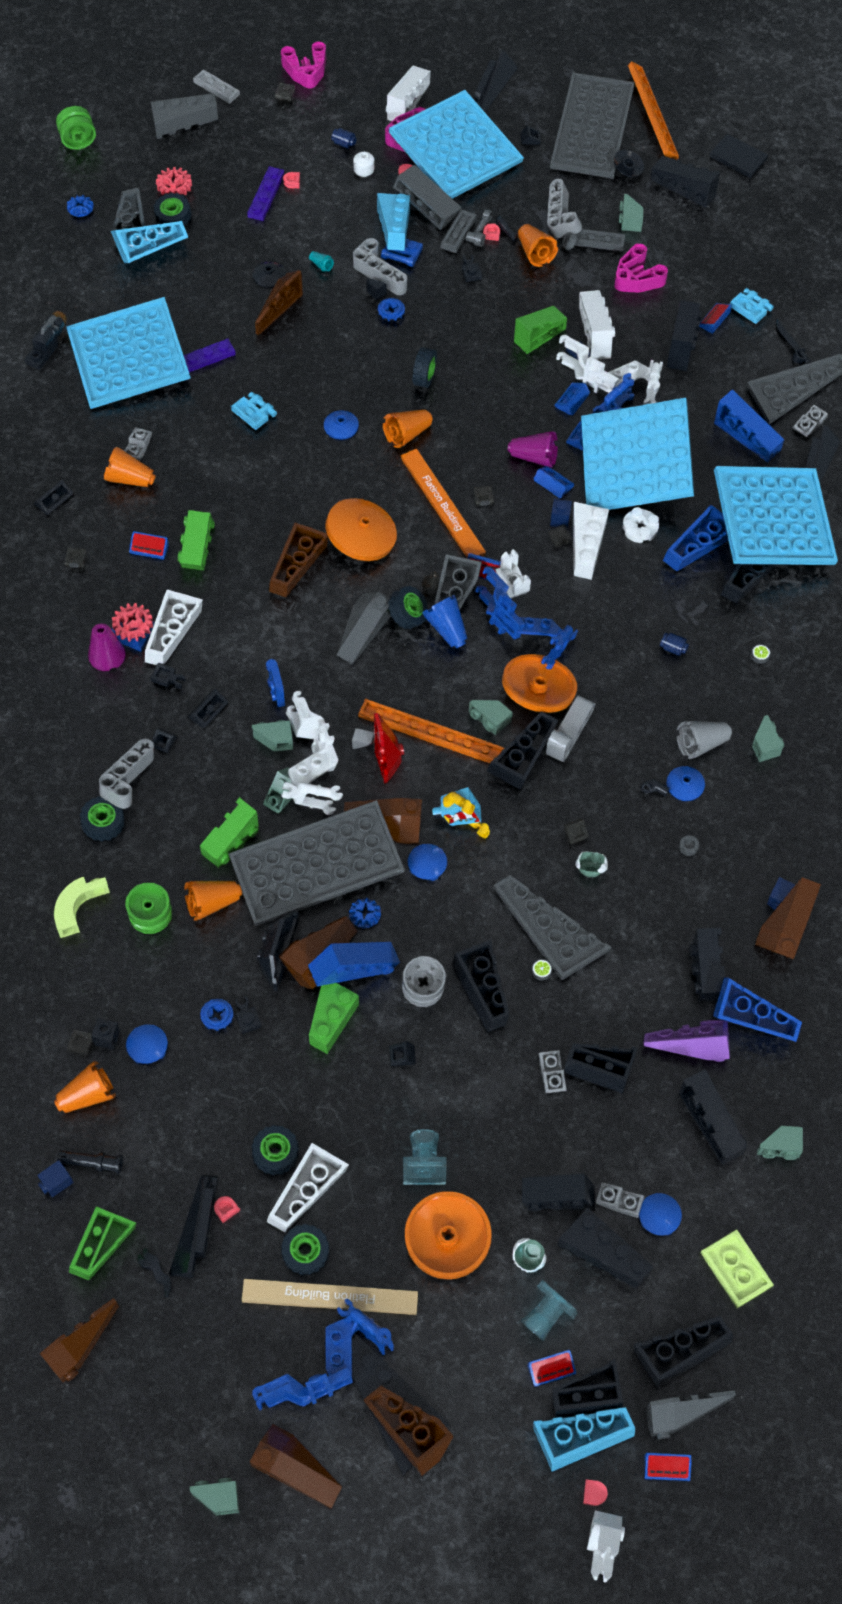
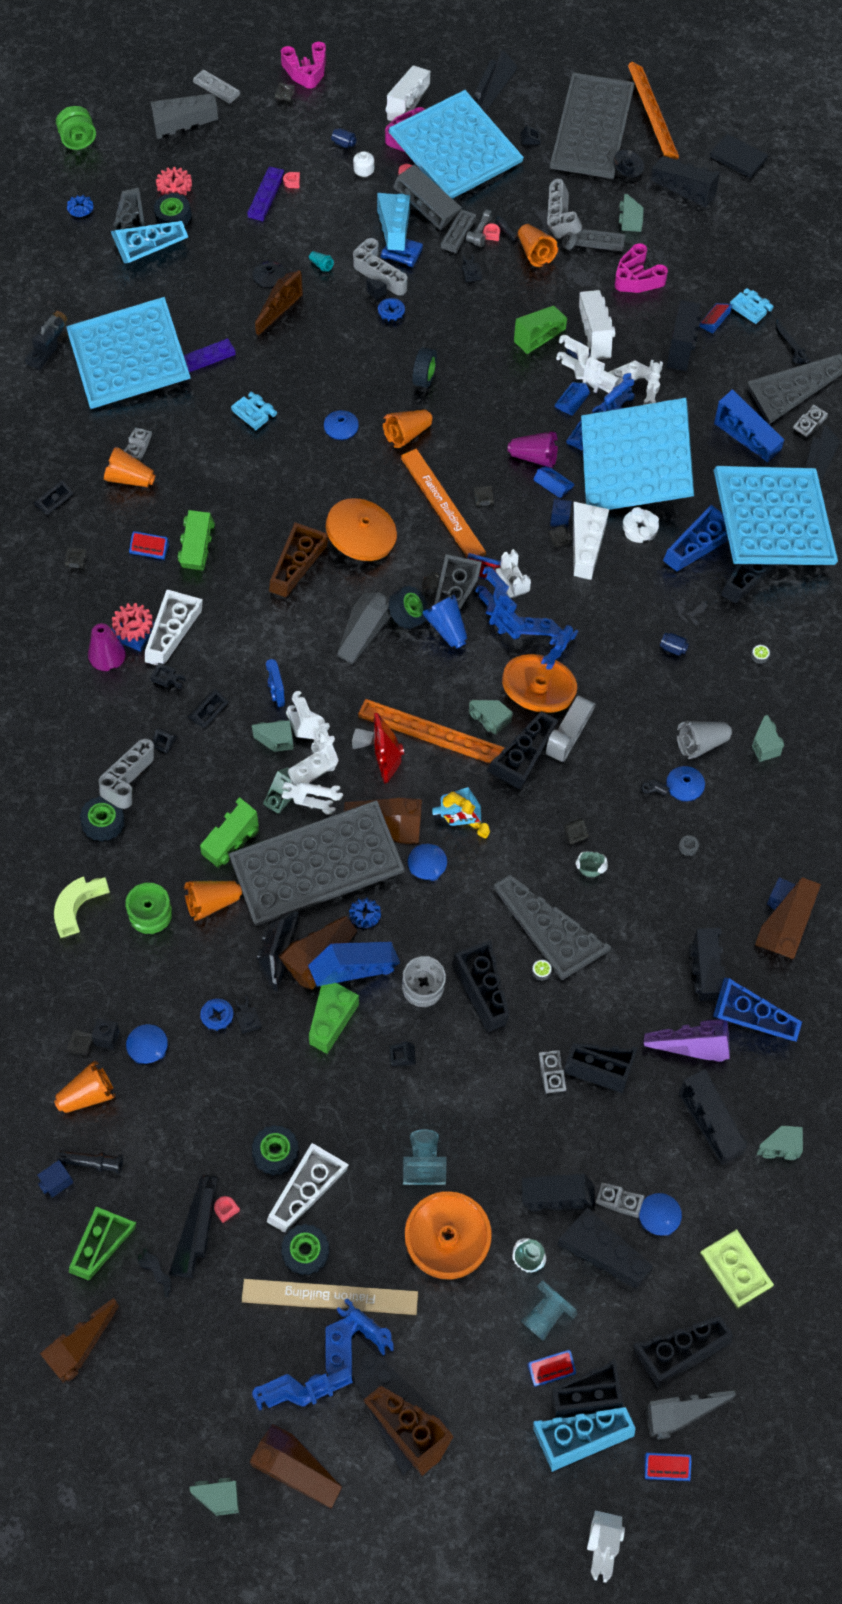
coral tile [583,1479,608,1506] -> none

